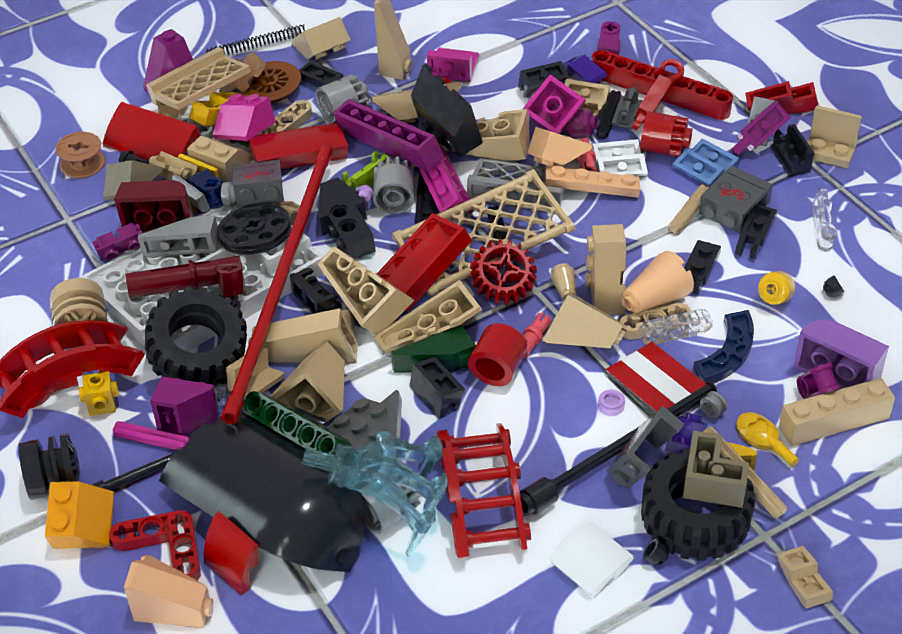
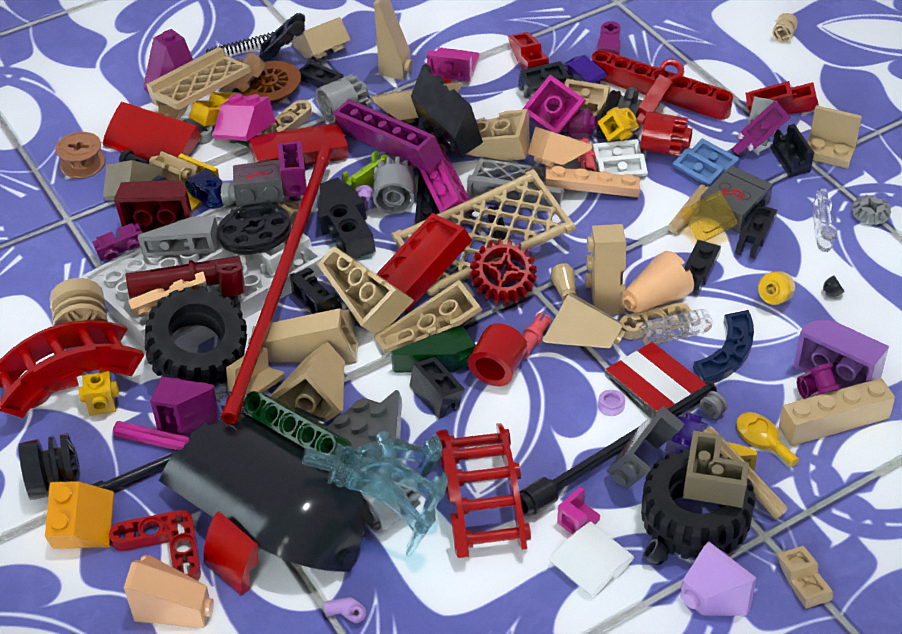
light grey tile [172,174,210,212] -> none
tan slope [187,136,253,182] -> none
none -> light nougat wing [129,271,208,316]
none -> black hinge [259,13,306,62]
none -> magenta torso [277,141,307,201]
none -> lavender arm [324,597,366,623]
none -> red slope [508,32,549,70]
none -> dark pink panel [557,487,600,535]
none -> yellow brick [598,107,639,141]
none -> lavender slope [680,542,757,616]
none -> clear yellow piece [681,190,738,242]
none -> tan wheel [772,13,798,43]
none -> light grey gear [852,194,891,225]

